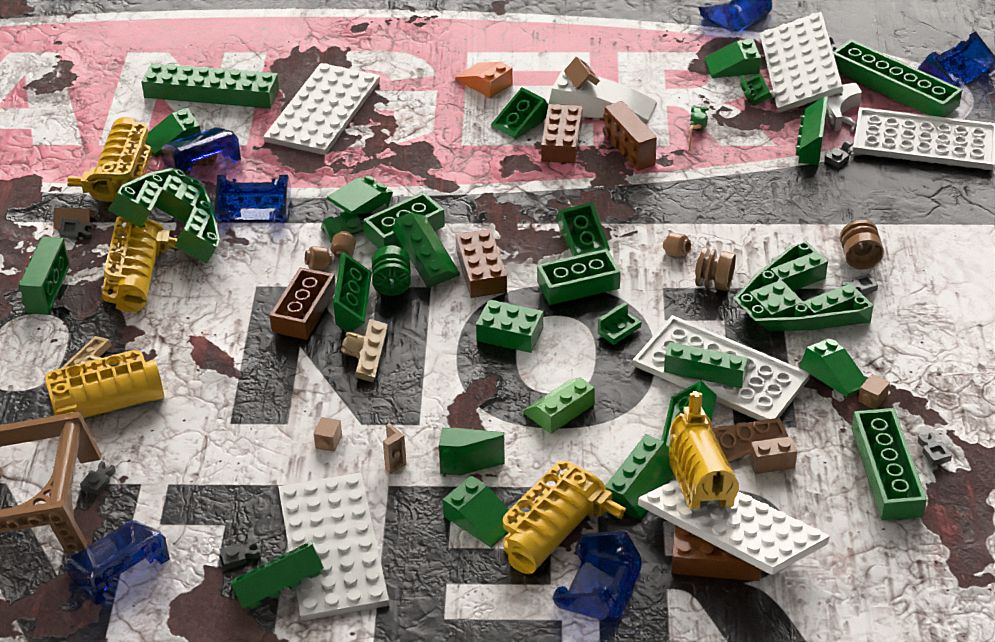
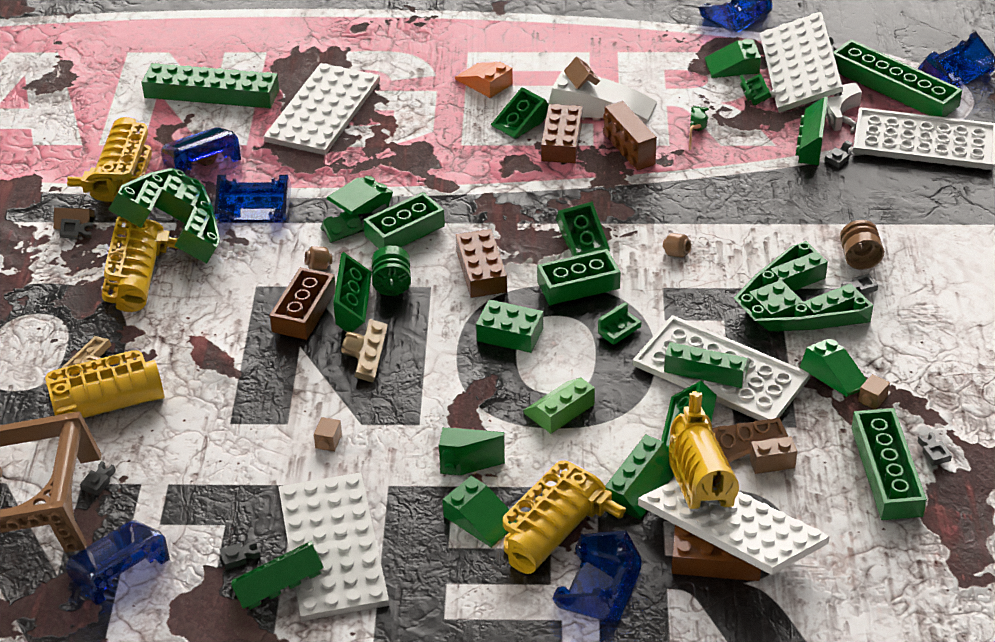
green brick [18,237,70,315] -> none
green slope [145,108,202,157] -> none
medium nougat head [330,231,356,259] -> none
medium nougat panel [383,423,407,474] -> none
green slope [393,212,460,288] -> none
medium nougat wheel [695,247,736,292] -> none

